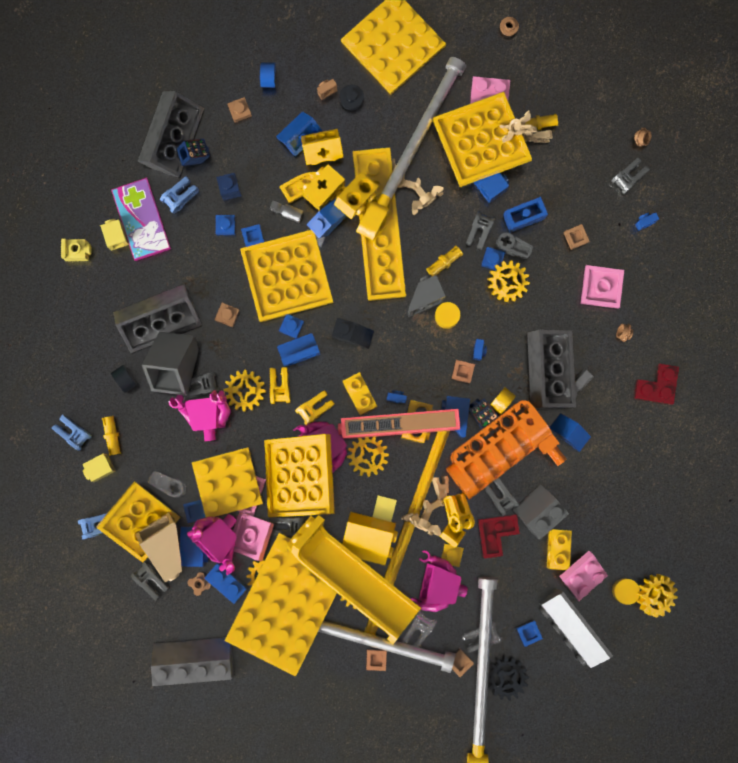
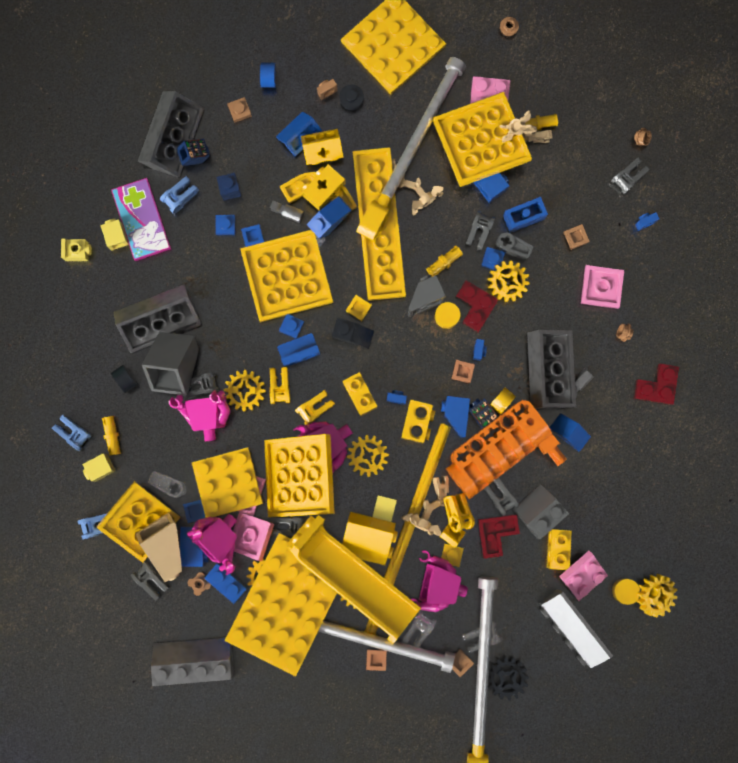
medium nougat plate [215,303,240,328] -> none
yellow brick [334,172,379,219] -> none
brick [338,409,460,439] -> none
blue plate [516,620,543,647] -> none
none -> yellow plate [346,295,372,322]
none -> dark red plate [456,280,499,333]

